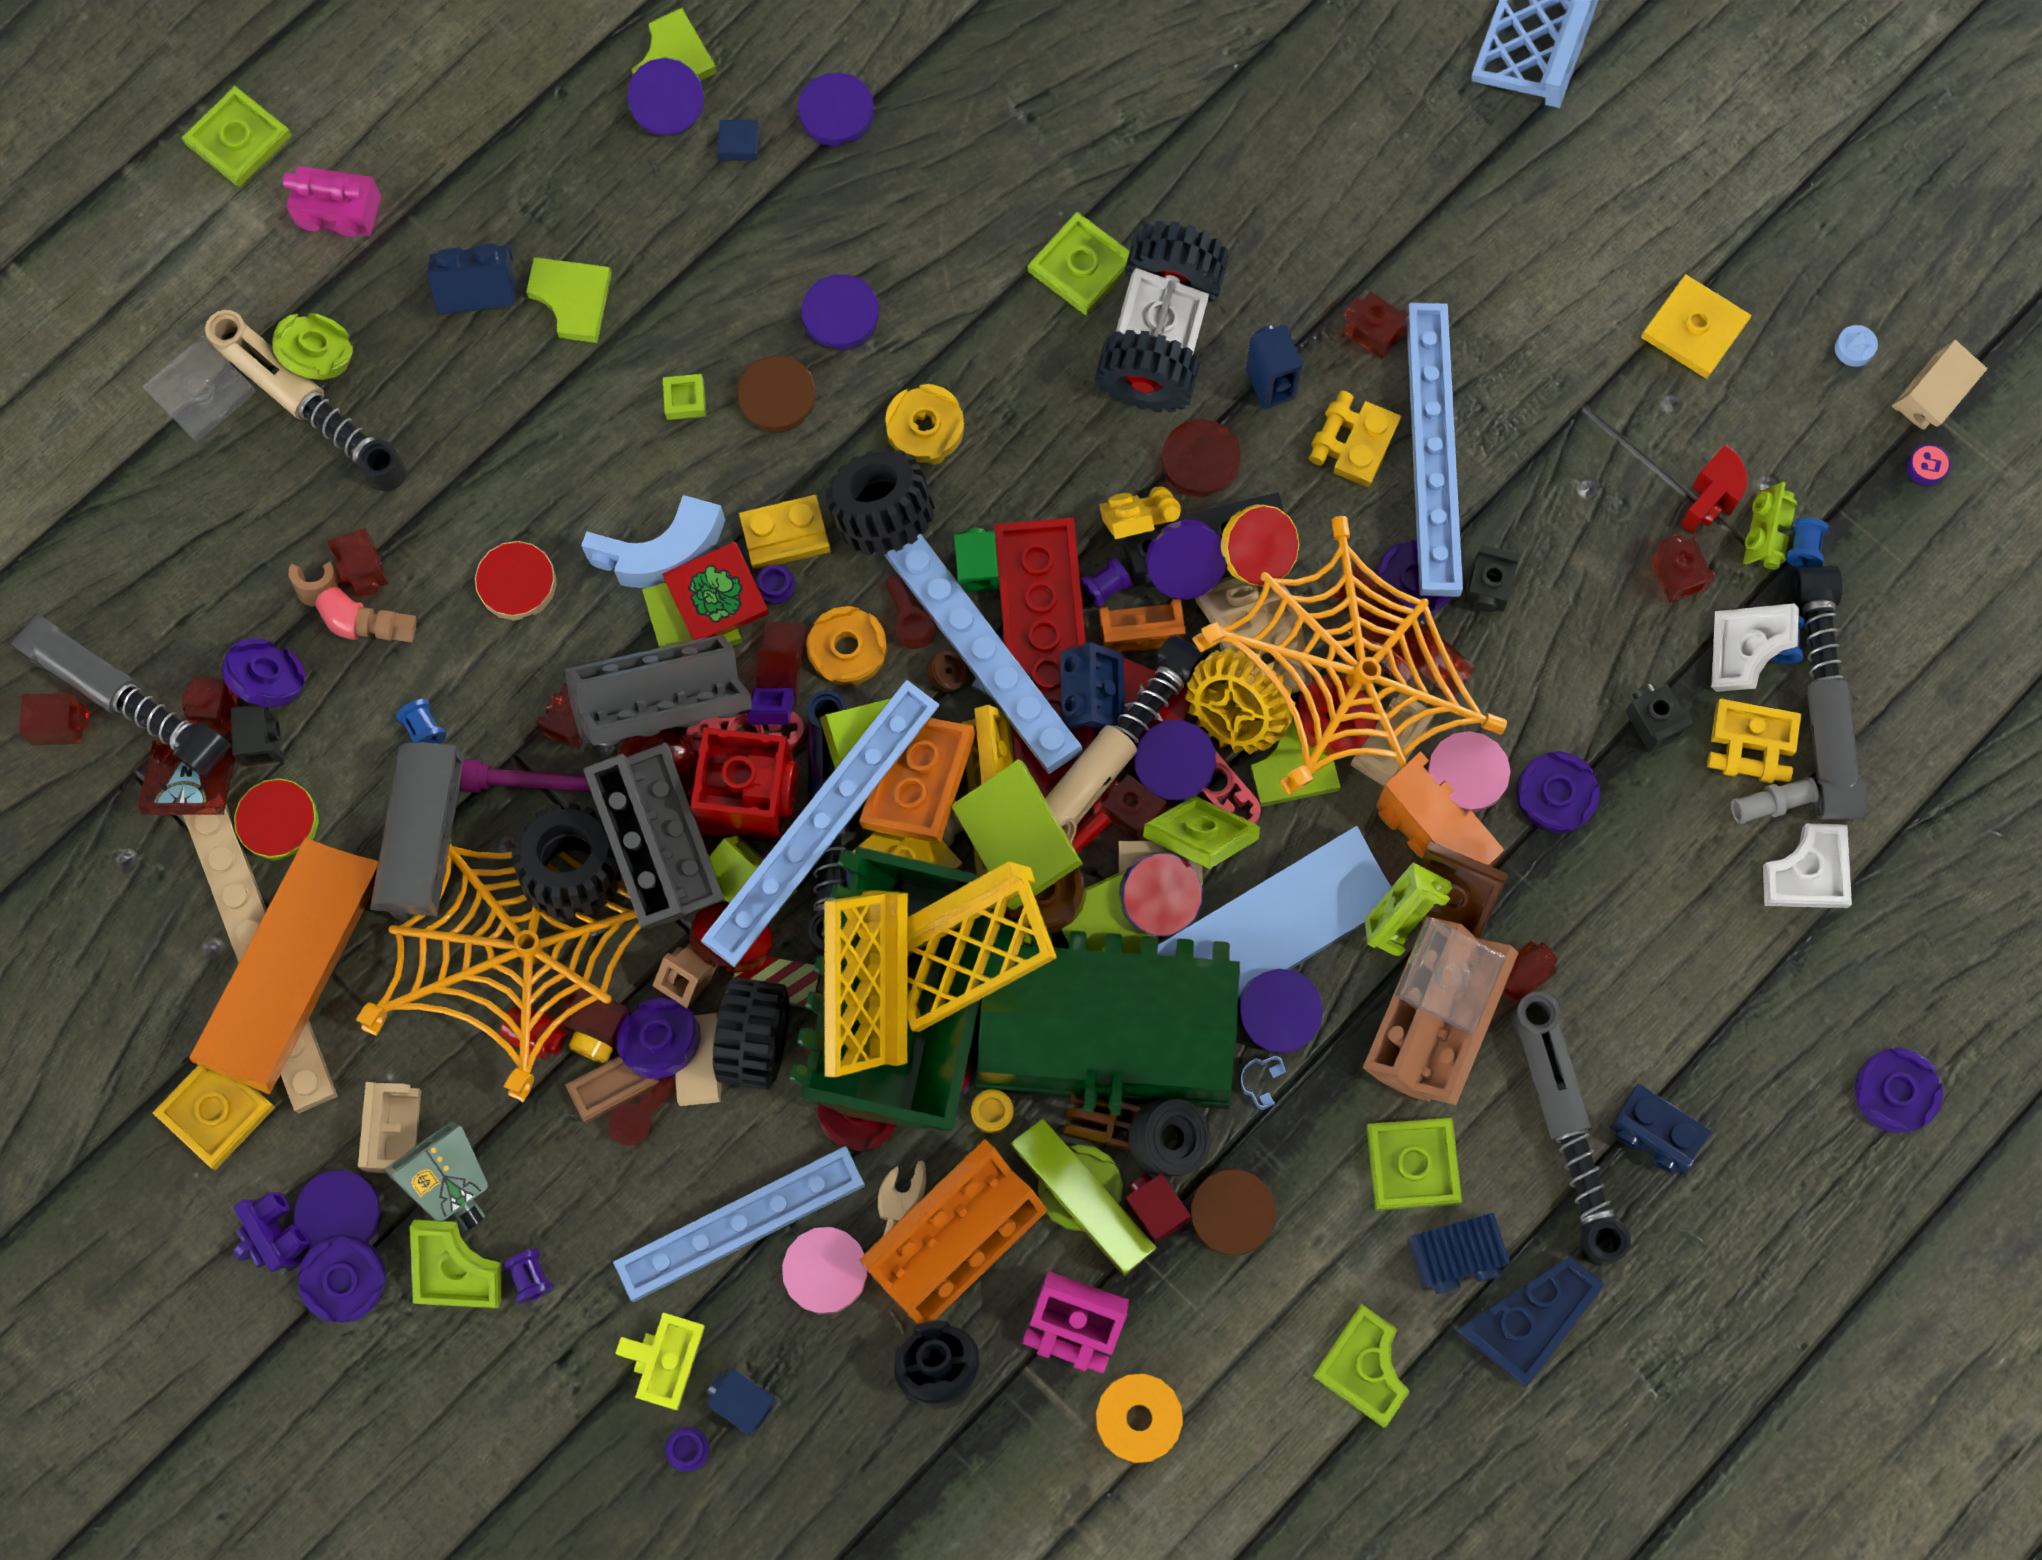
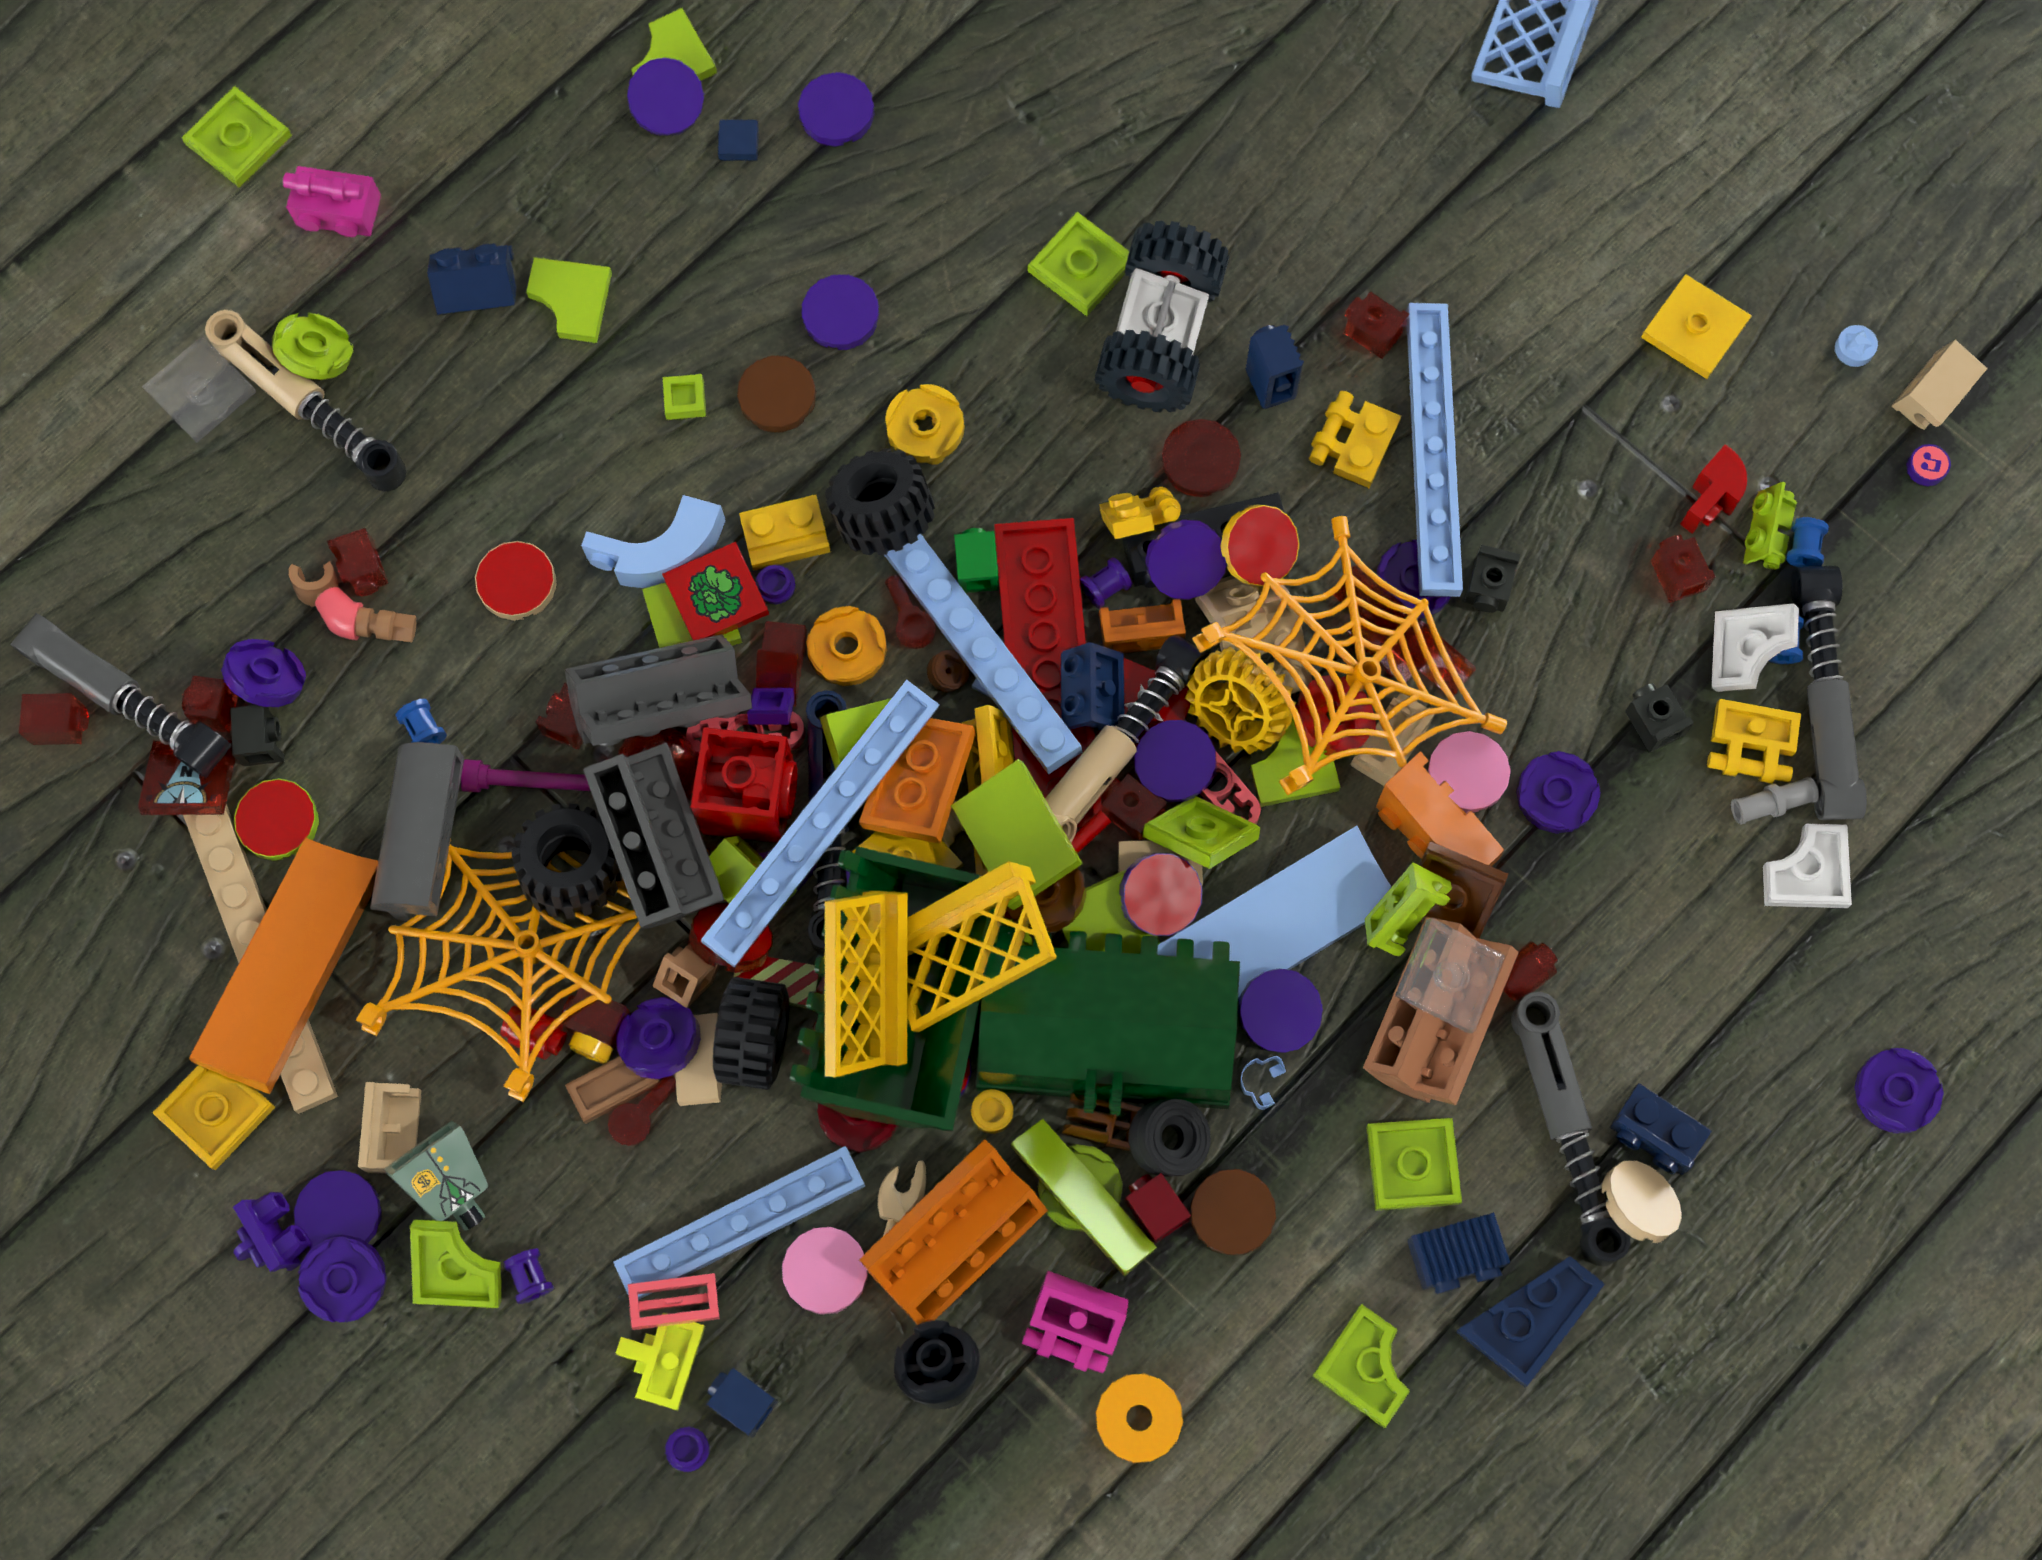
none -> coral tile [628,1273,720,1330]
none -> tan tile [1602,1161,1682,1243]

